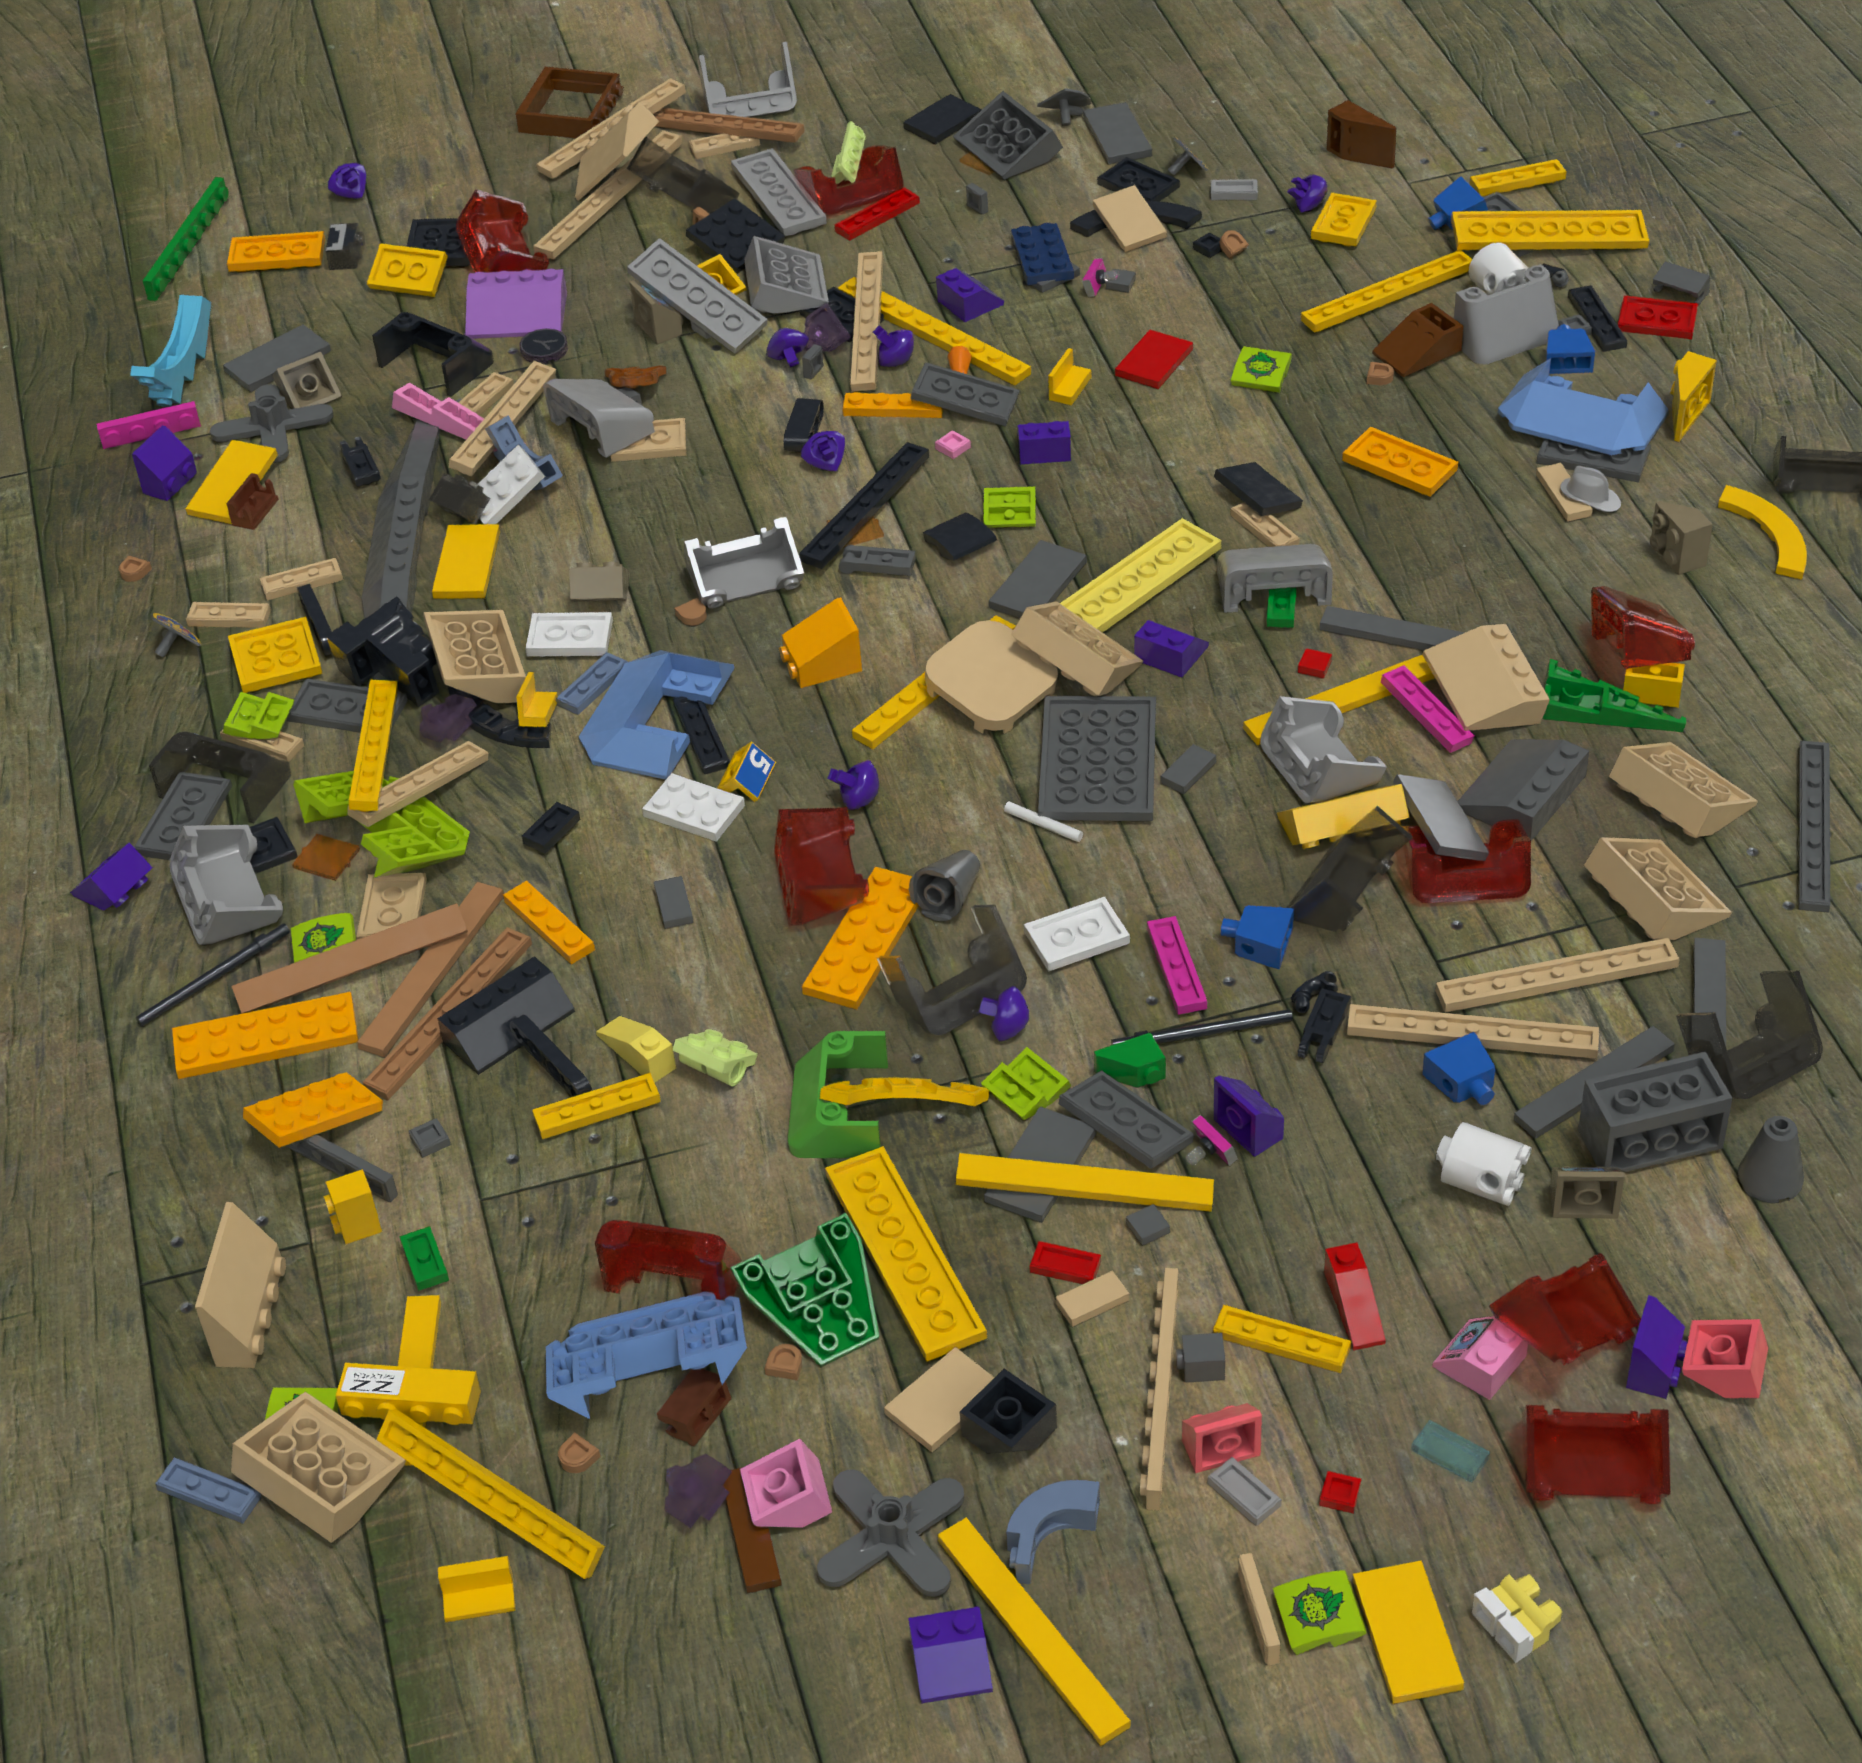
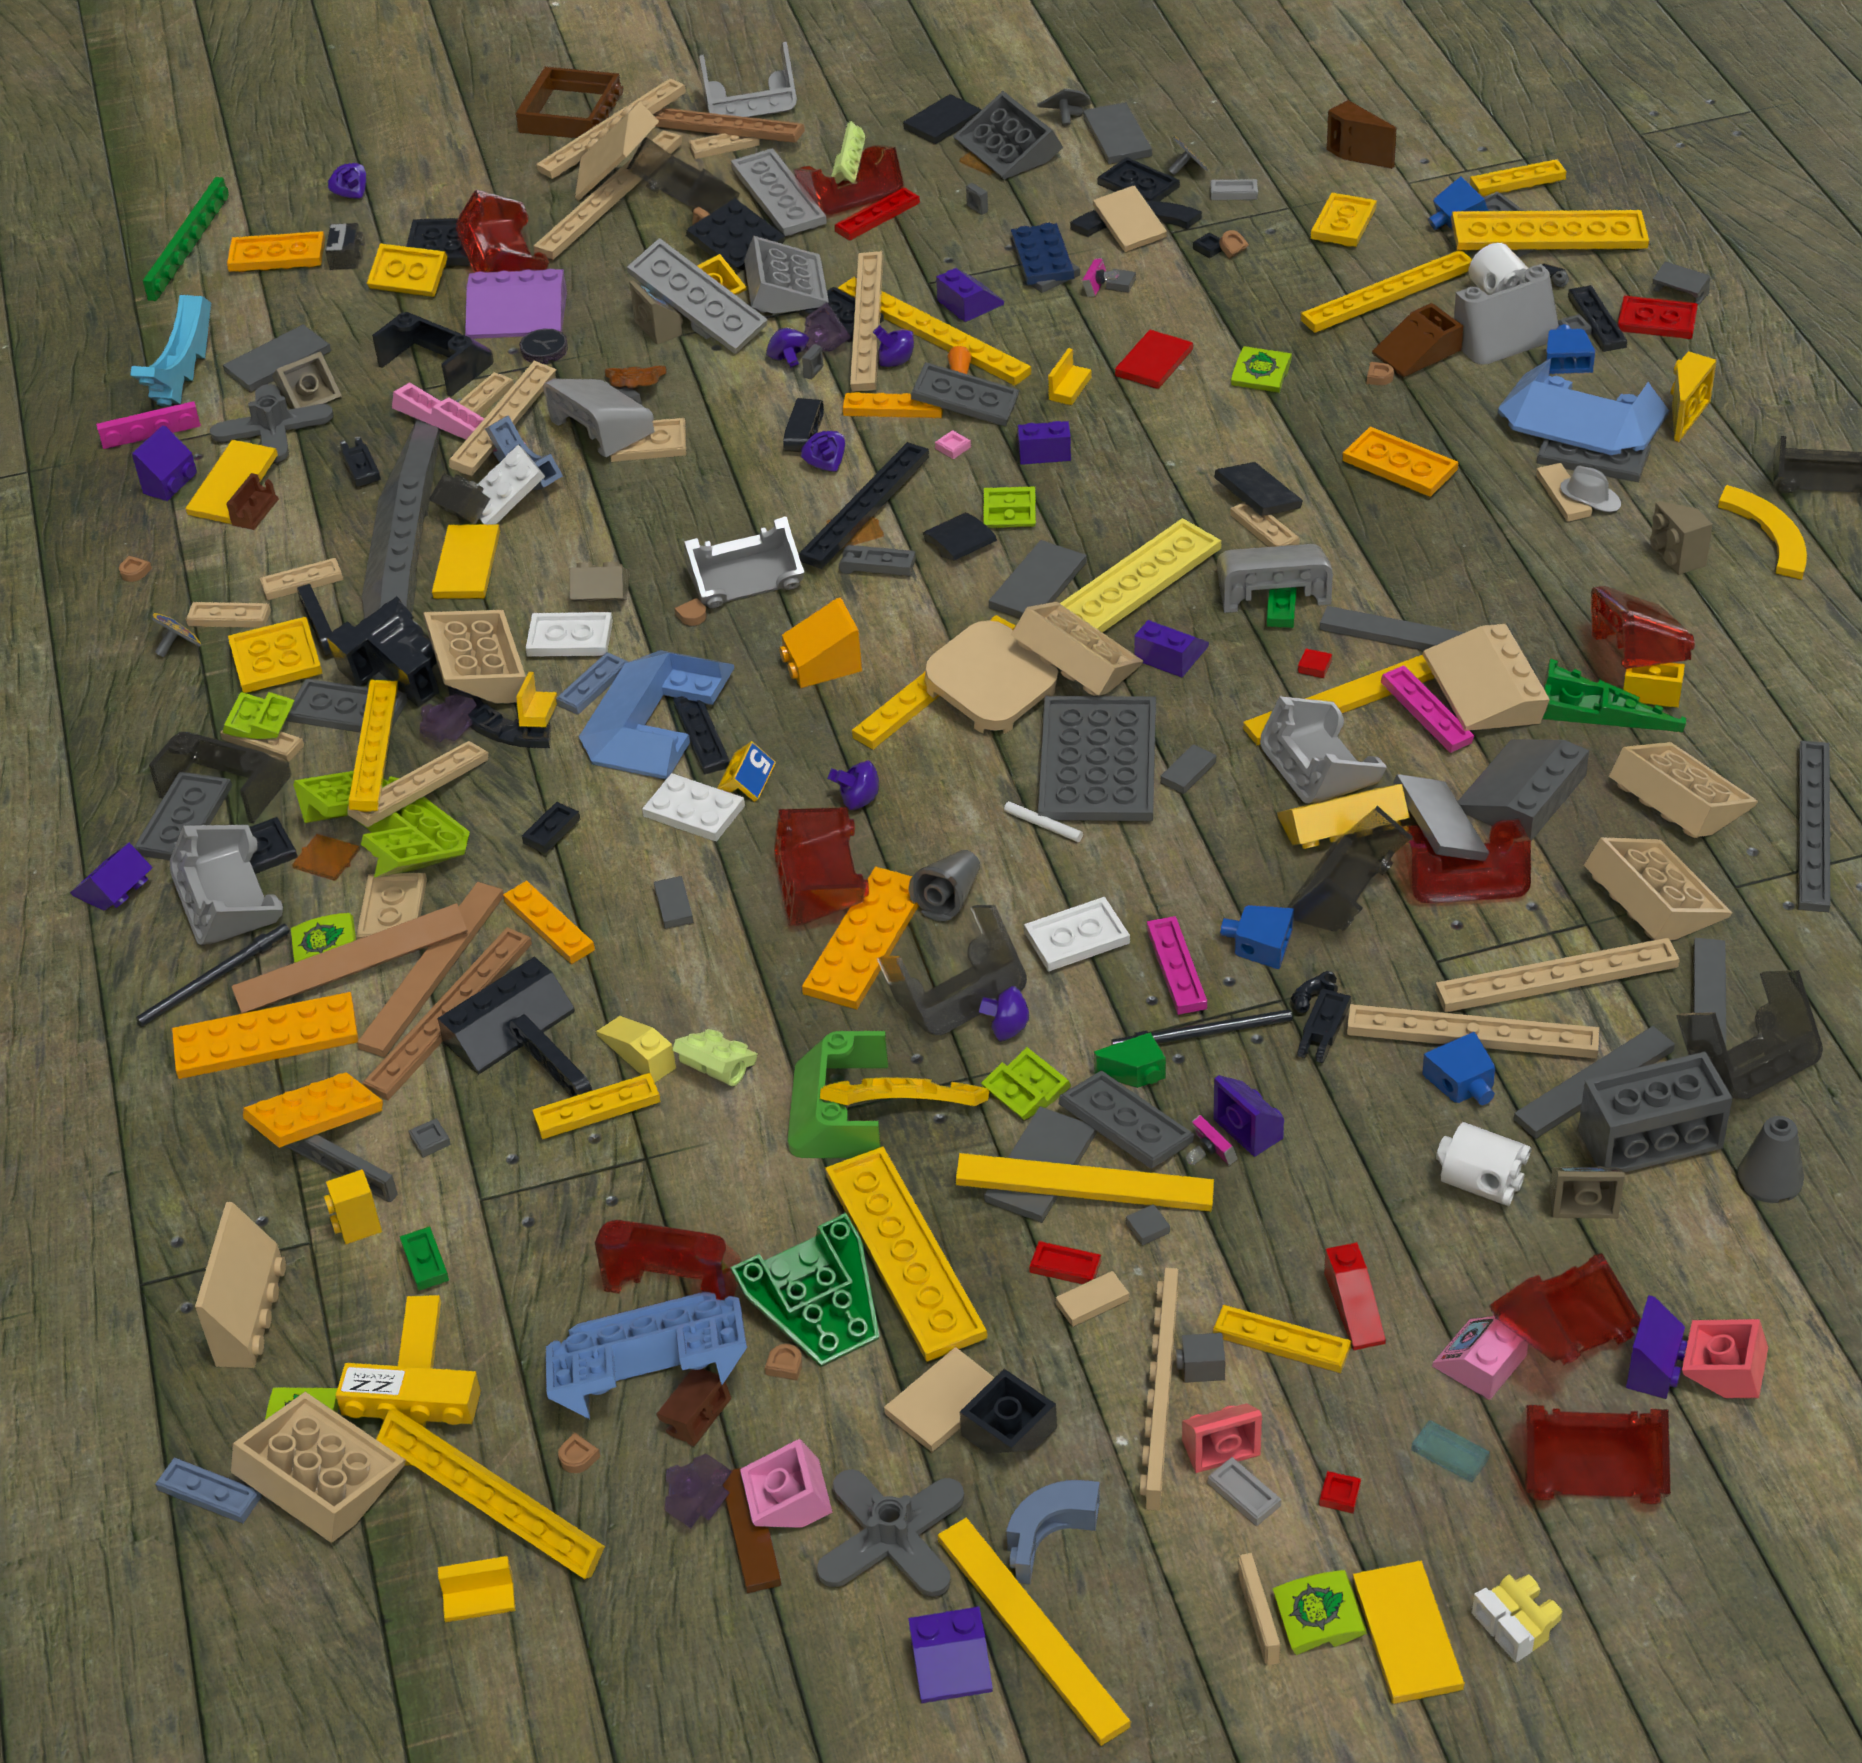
dark purple piece [1287,174,1327,212] -> none

